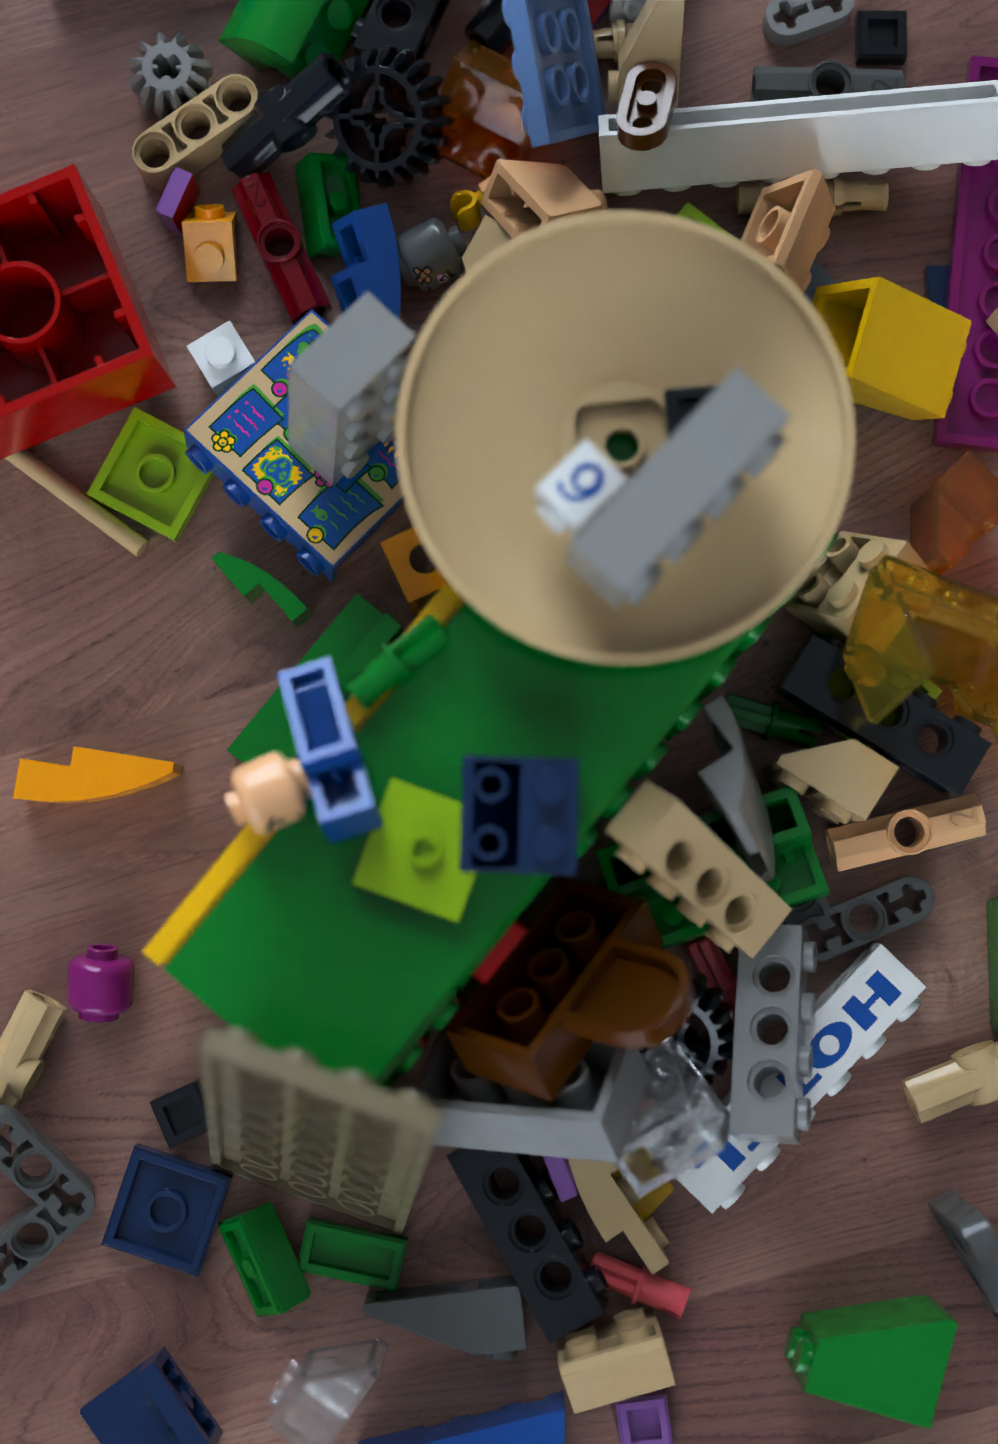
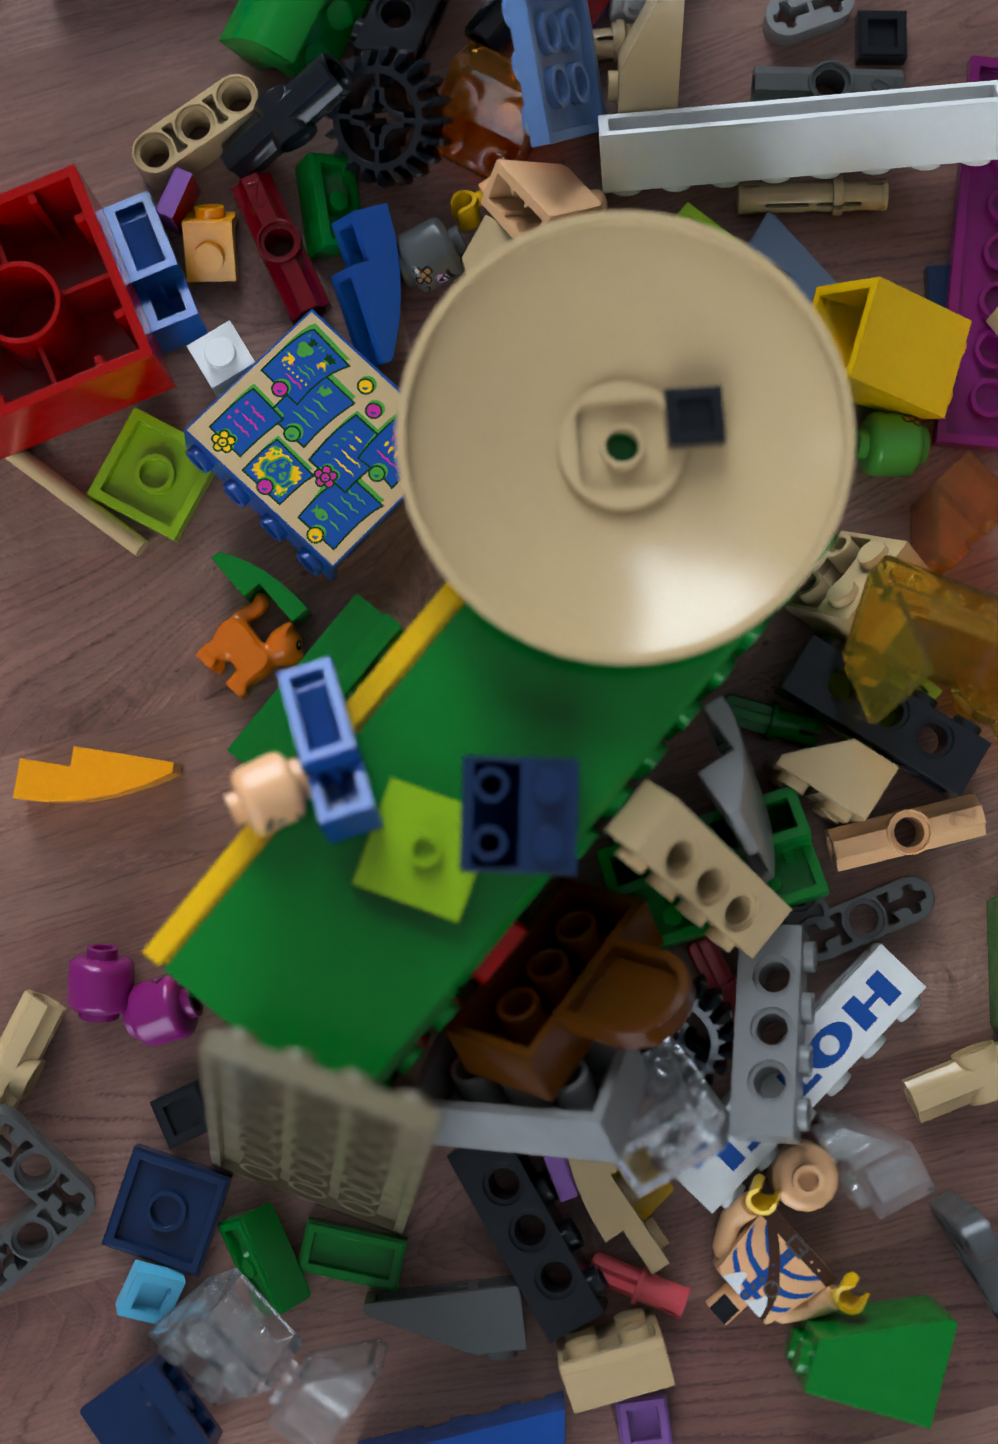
light grey gear [129,32,213,120] -> none
light grey brick [288,291,417,486] -> none
green axle [345,615,450,709] -> none
light orange piece [380,527,447,614] -> none
white brick [535,438,628,538] -> none
light grey brick [566,367,791,611] -> none
reddish brown plate [616,61,677,151] -> none
light nougat slope [740,168,836,293] -> none
none -> blue slope [103,190,208,354]
none -> medium azure plate [115,1259,186,1327]
none -> magenta head [122,974,204,1047]
none -> clear slope [147,1268,304,1406]
none -> orange animal [195,593,304,700]
none -> torso [705,1174,870,1325]
none -> light nougat head [767,1139,839,1212]
none -> clear slope [811,1105,936,1220]
none -> bright green head [854,412,930,477]

